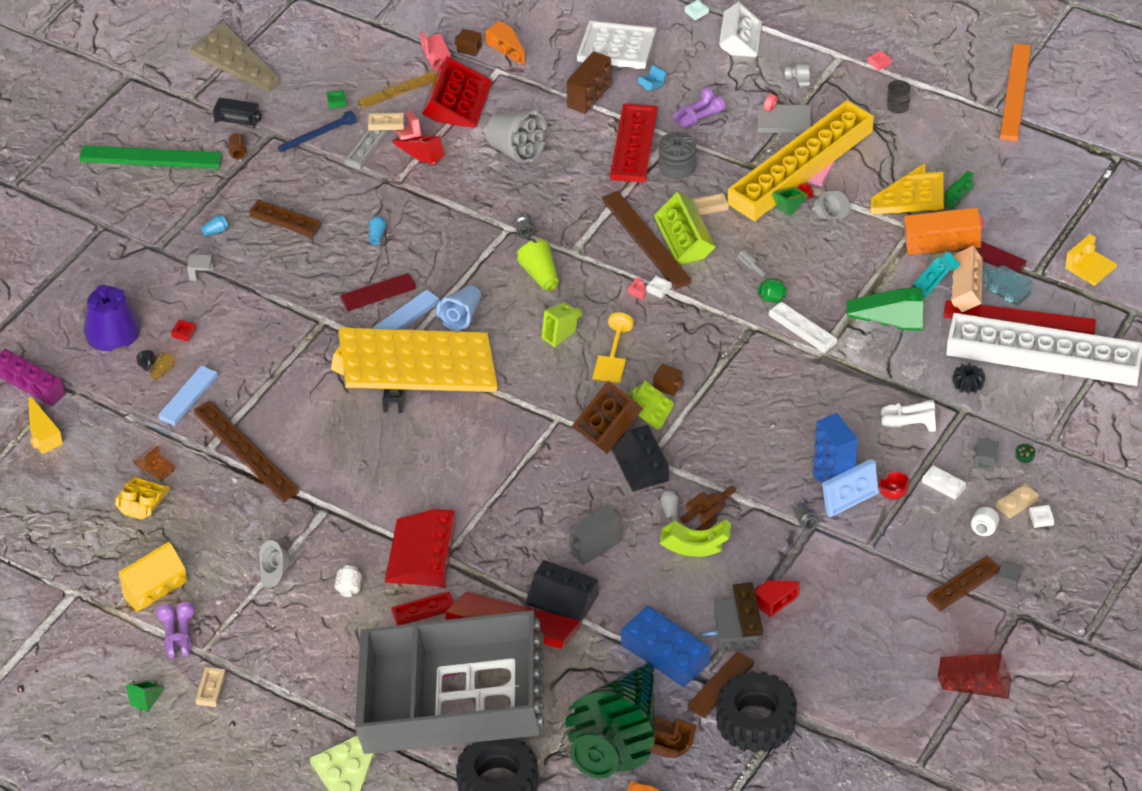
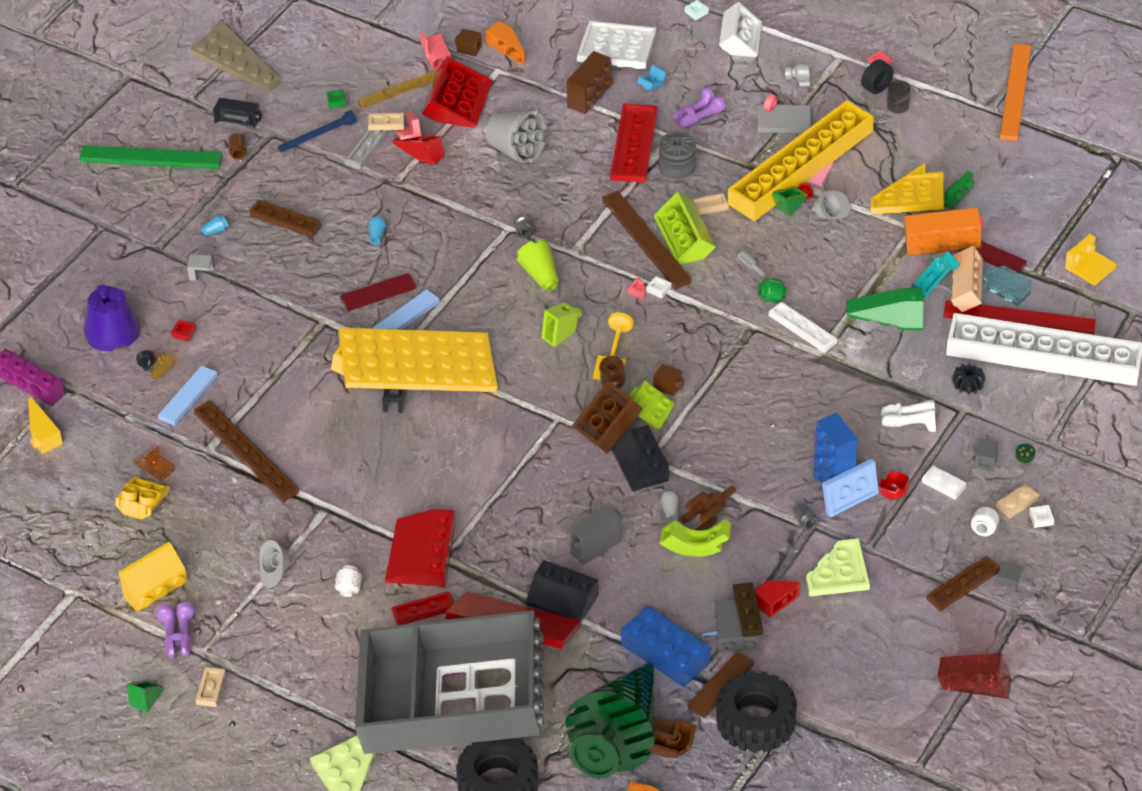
light blue cone [437,285,481,331] -> none
none -> reddish brown wheel [599,356,625,389]
none -> yellowish green plate [806,539,870,596]
none -> black tyre [861,59,894,94]

